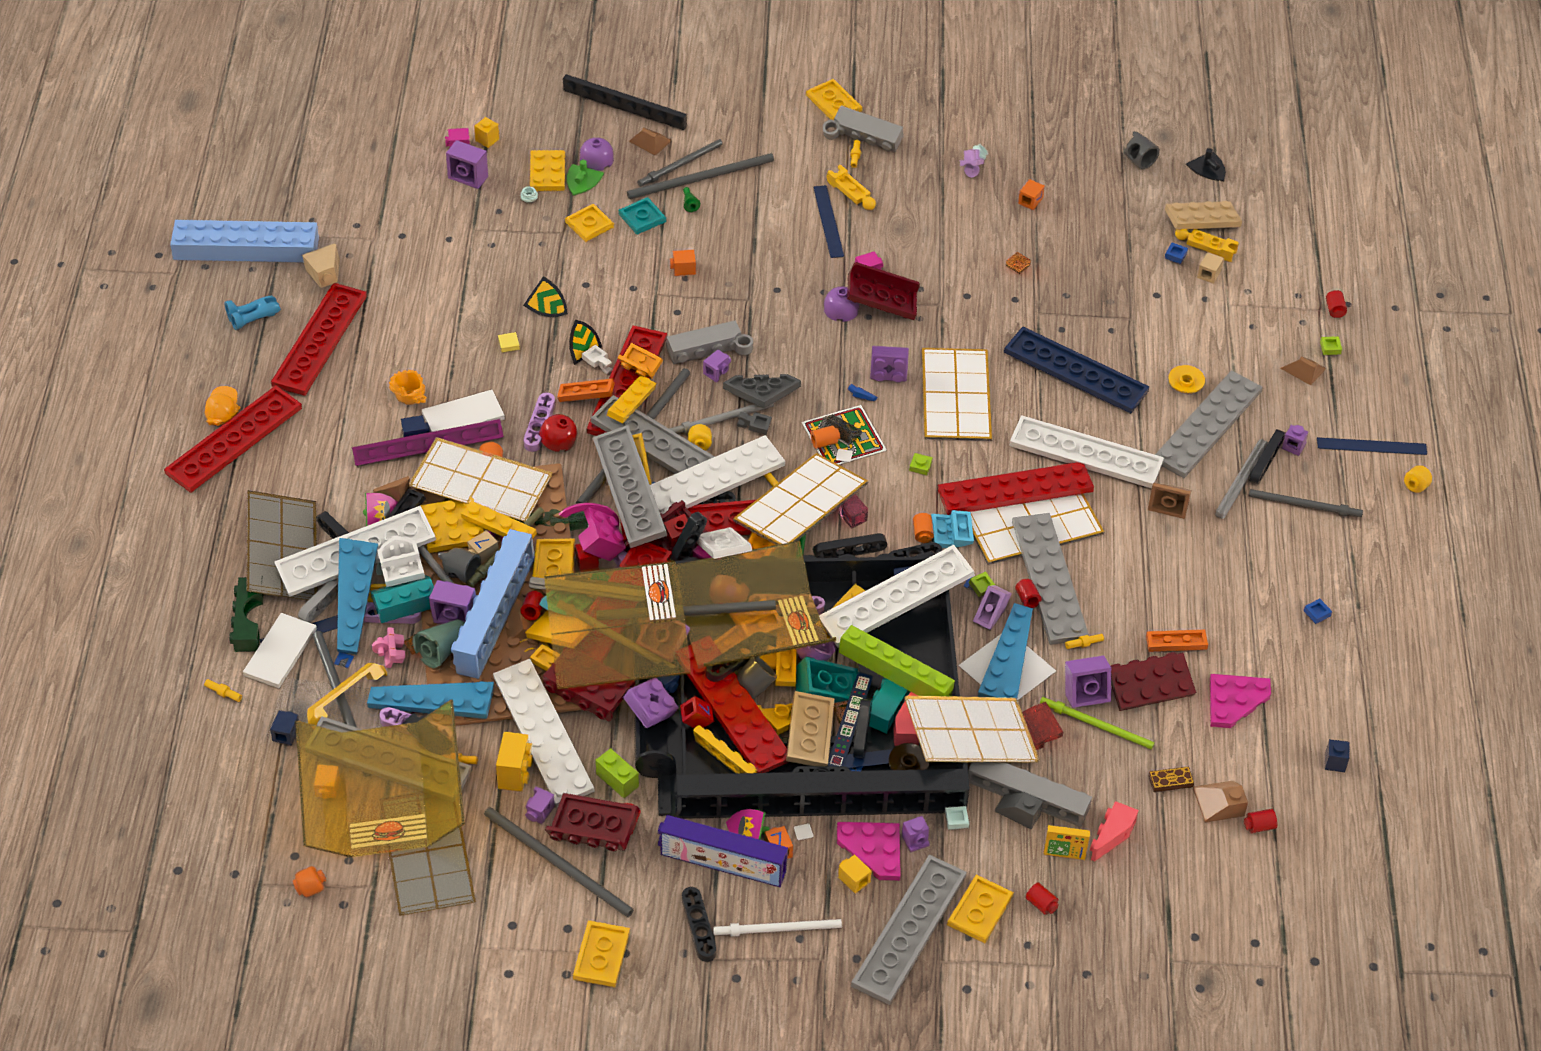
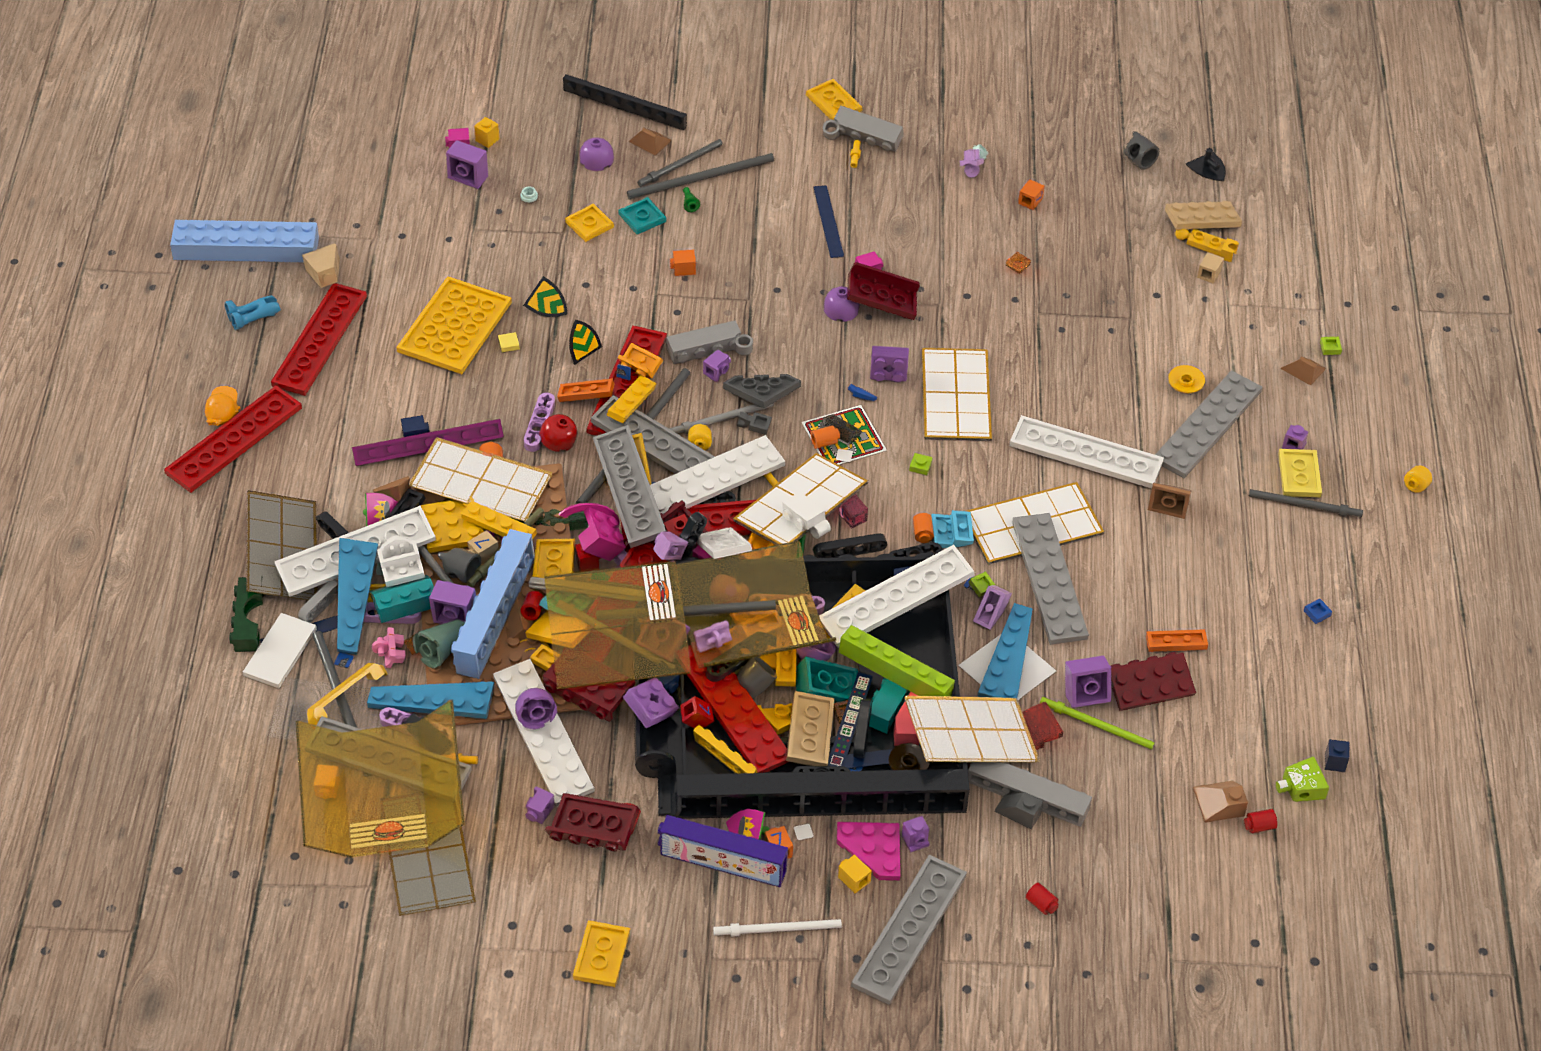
yellow bar [204,679,242,702] -> none
dark blue brick [270,710,300,746] -> none
orange head [293,866,326,897] -> none
light orange hair [389,370,427,405] -> none
white tile [422,390,505,432] -> none
dark grey piece [484,807,634,917] -> none
yellow piece [496,732,533,792] -> none
yellow plate [530,150,565,191] -> none
bright green shield [567,160,604,196] -> none
white plate [582,345,613,374] -> none
lime brick [595,748,639,798] -> none
black beam [682,887,716,962] -> none
yellow plate [827,165,876,210] -> none
red plate [938,462,1094,515] -> none
light aqua plate [945,806,969,830] -> none
yellow tile [947,875,1014,943] -> none
dark blue plate [1004,326,1150,414] -> none
red brick [1015,579,1042,608] -> none
yellow tile [1043,825,1090,860] -> none
yellow bar [1065,633,1104,649] -> none
coral slope [1090,801,1139,861] -> none
reddish brown tile [1148,767,1194,792] -> none
blue plate [1165,243,1188,264] -> none
dark pink plate [1209,674,1271,728] -> none
light grey axle [1215,439,1268,519] -> none
black beam [1249,429,1286,485] -> none
dark blue sticker [1317,437,1427,455] -> none
red brick [1326,290,1347,318] -> none
none -> yellow plate [397,276,512,374]
none -> medium lavender cylinder [515,688,557,729]
none -> blue sticker [616,364,631,380]
none -> lavender slope [653,532,688,560]
none -> lavender hips [693,620,732,652]
none -> white hinge [782,492,831,539]
none -> lime torso [1276,756,1329,802]
none -> light yellow plate [1278,449,1322,498]

